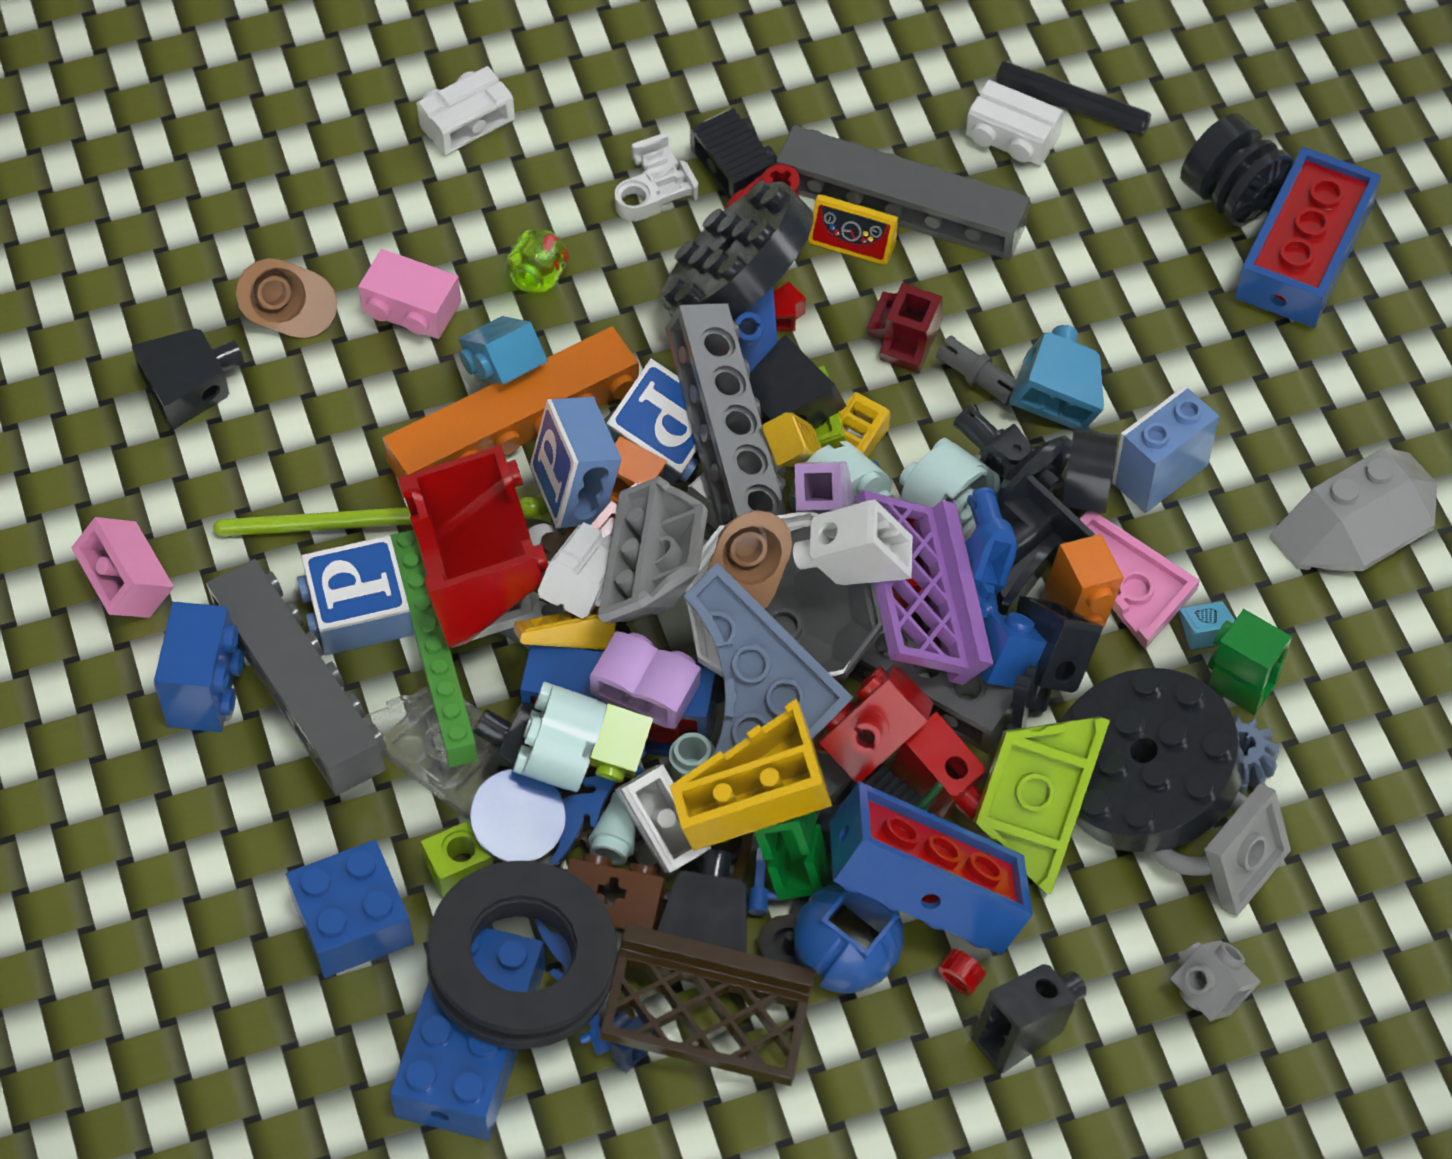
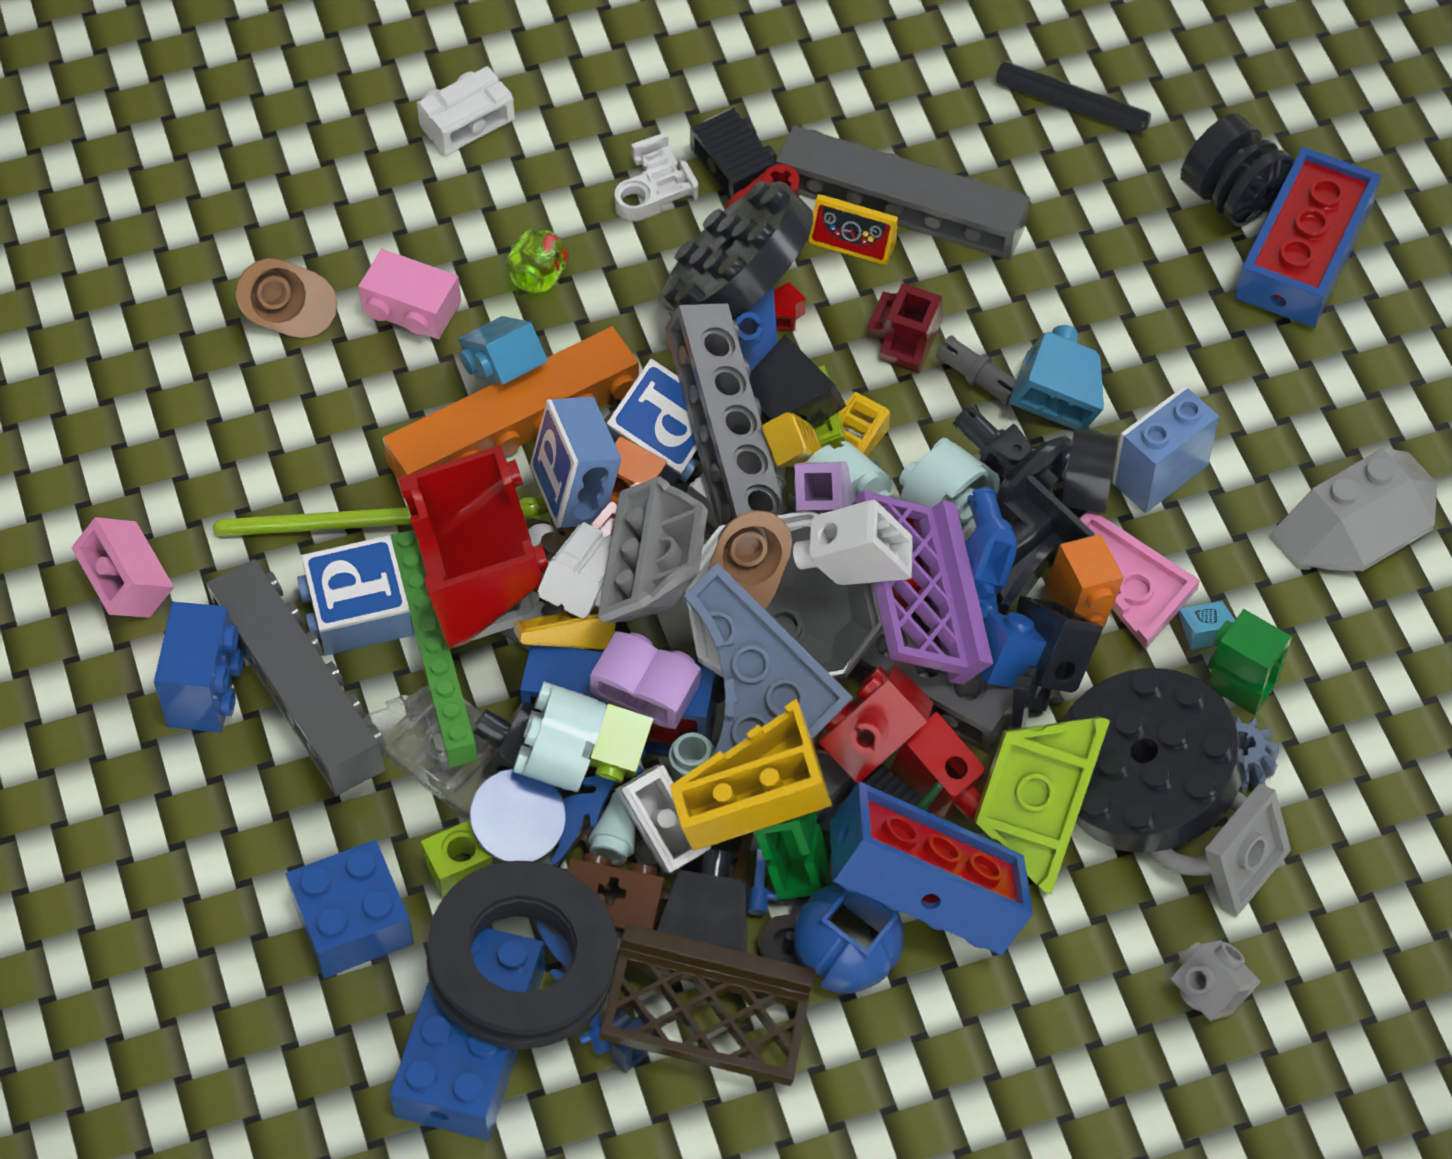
black torso [132,328,244,431] -> none
red axle [938,949,987,995] -> none
white brick [966,80,1064,166] -> none
black torso [971,964,1087,1075] -> none

